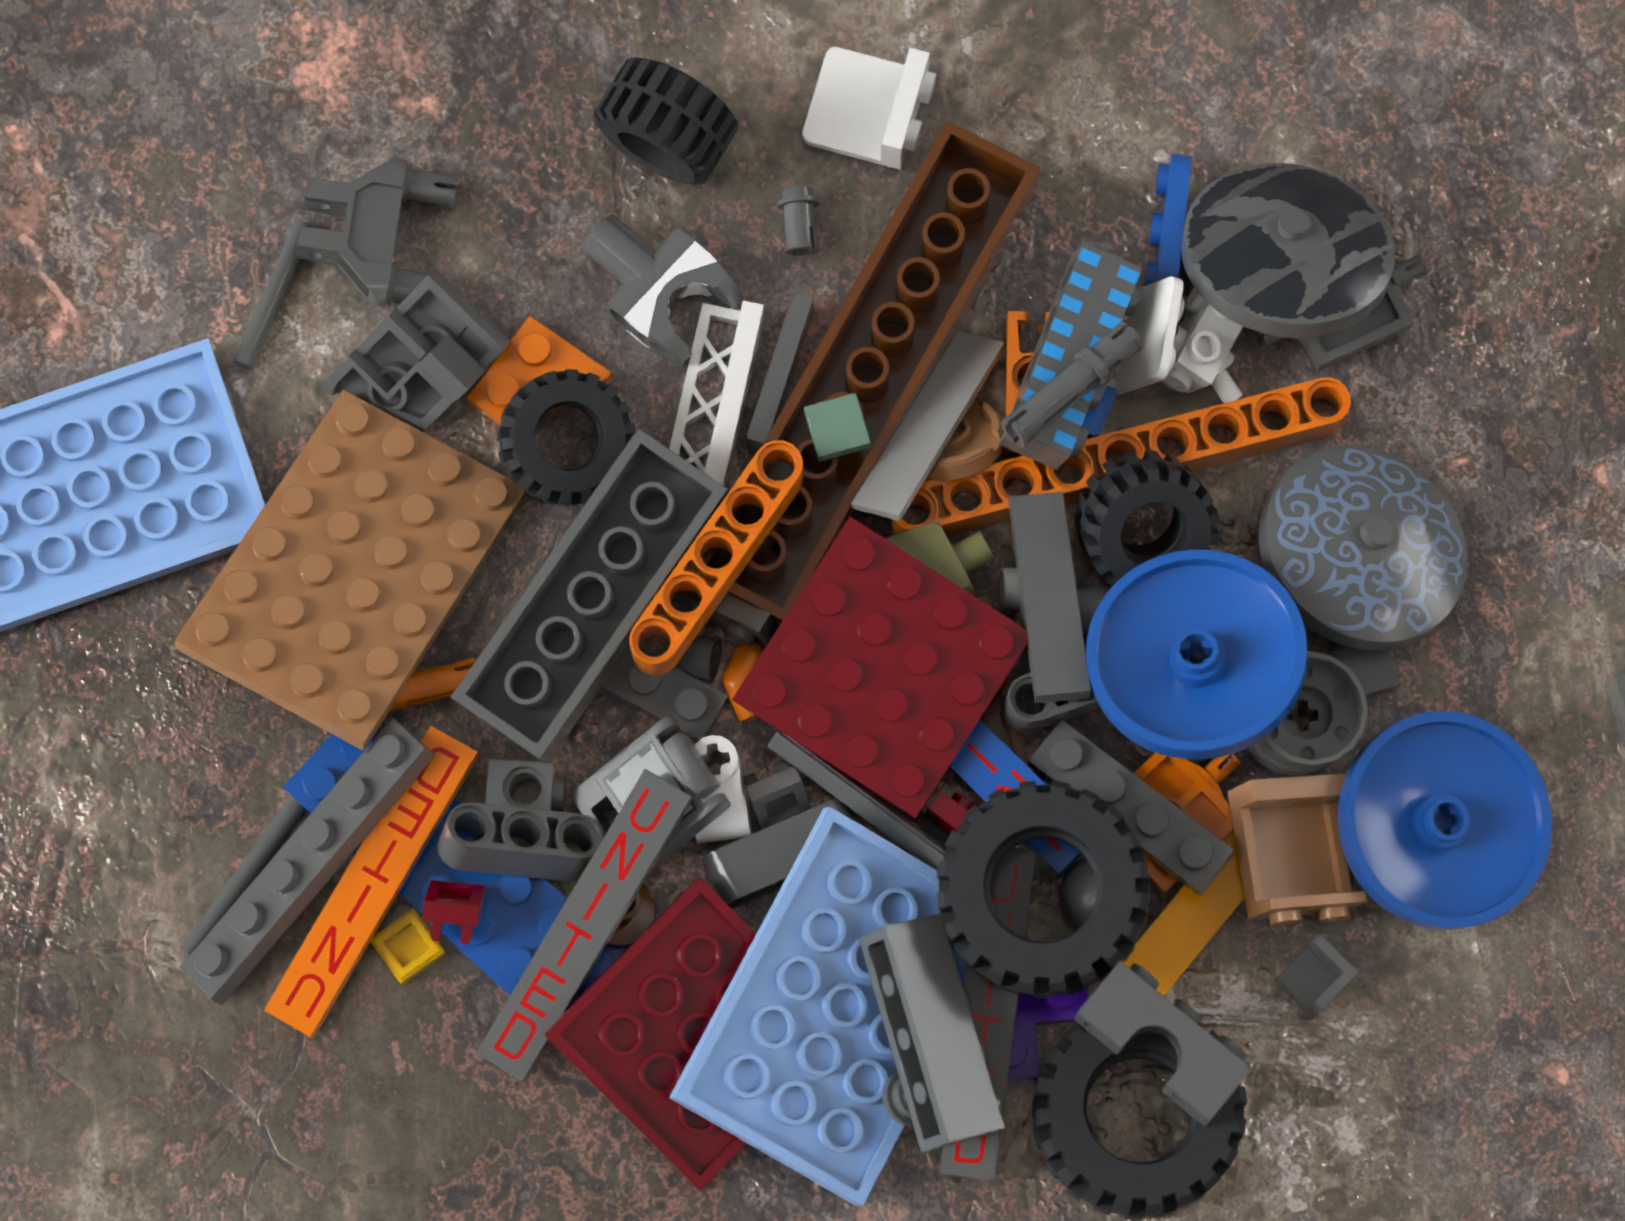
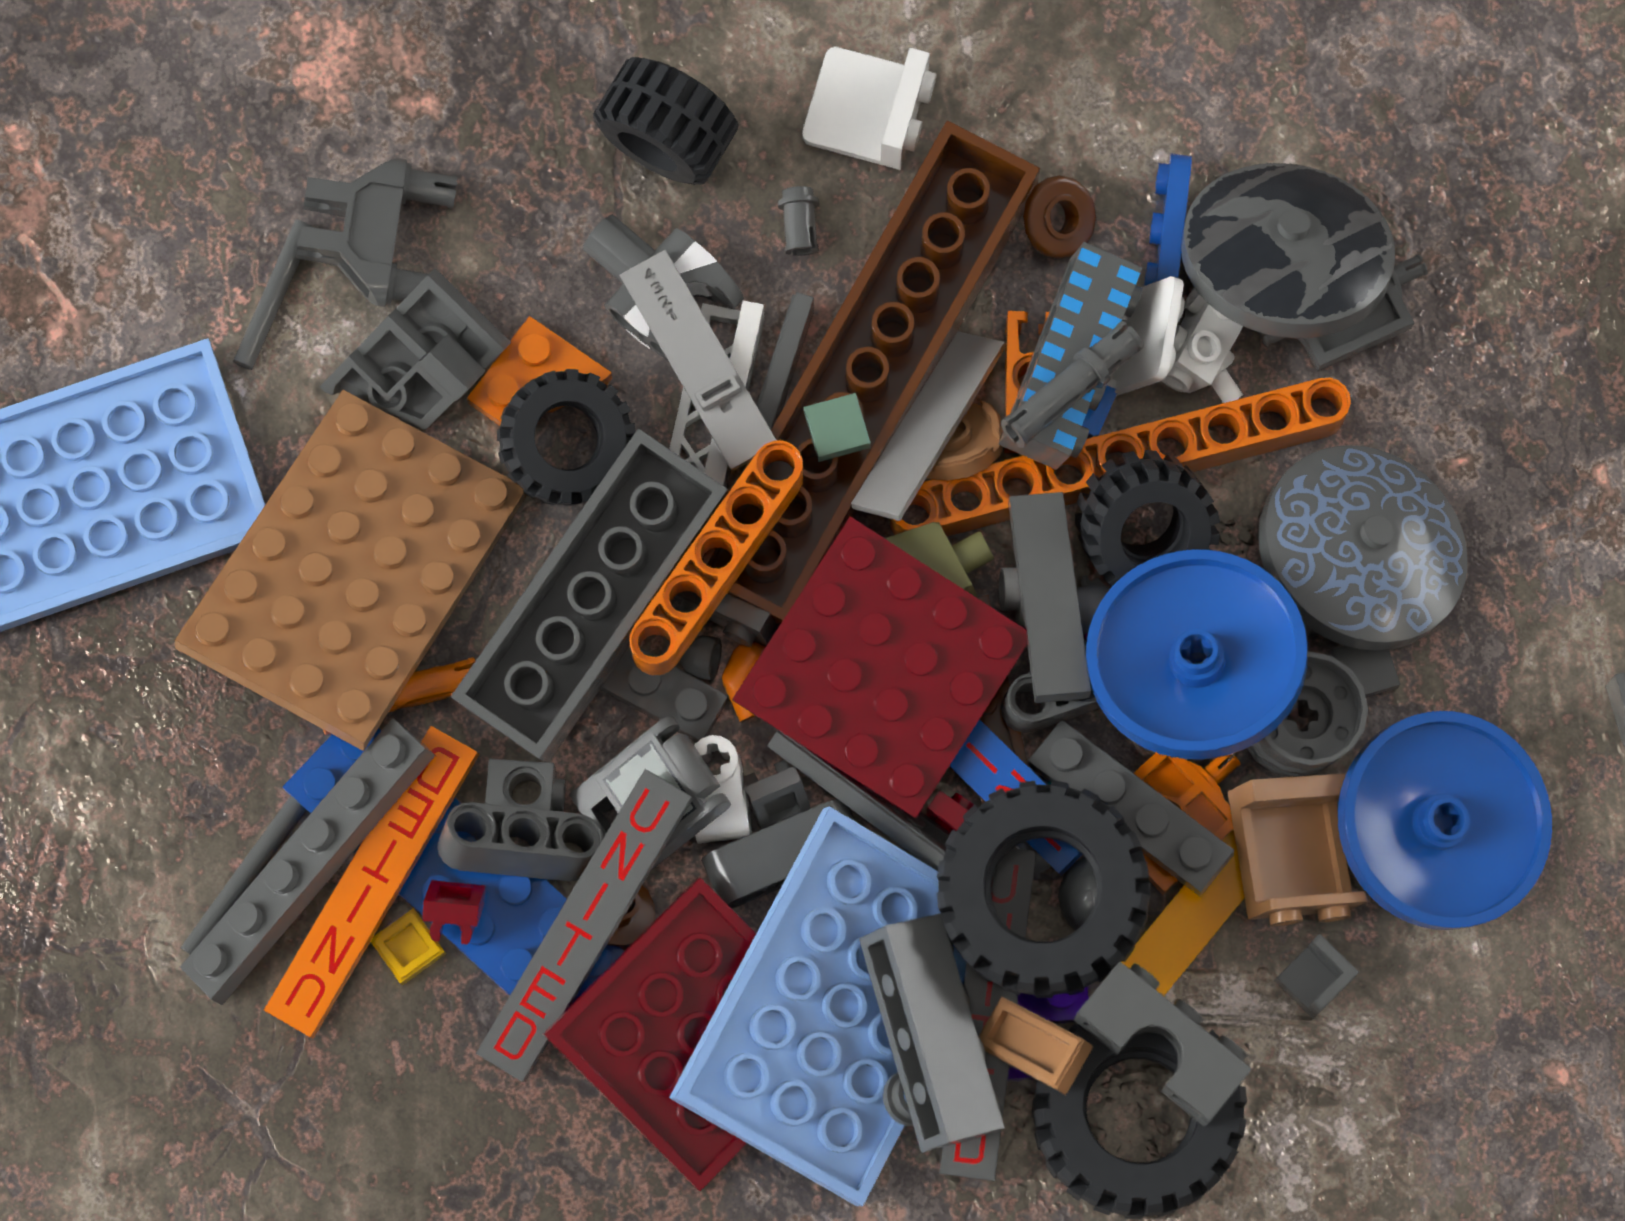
none -> light grey piece [619,249,776,472]
none -> medium nougat tile [979,996,1093,1095]
none -> reddish brown piece [1023,175,1096,259]

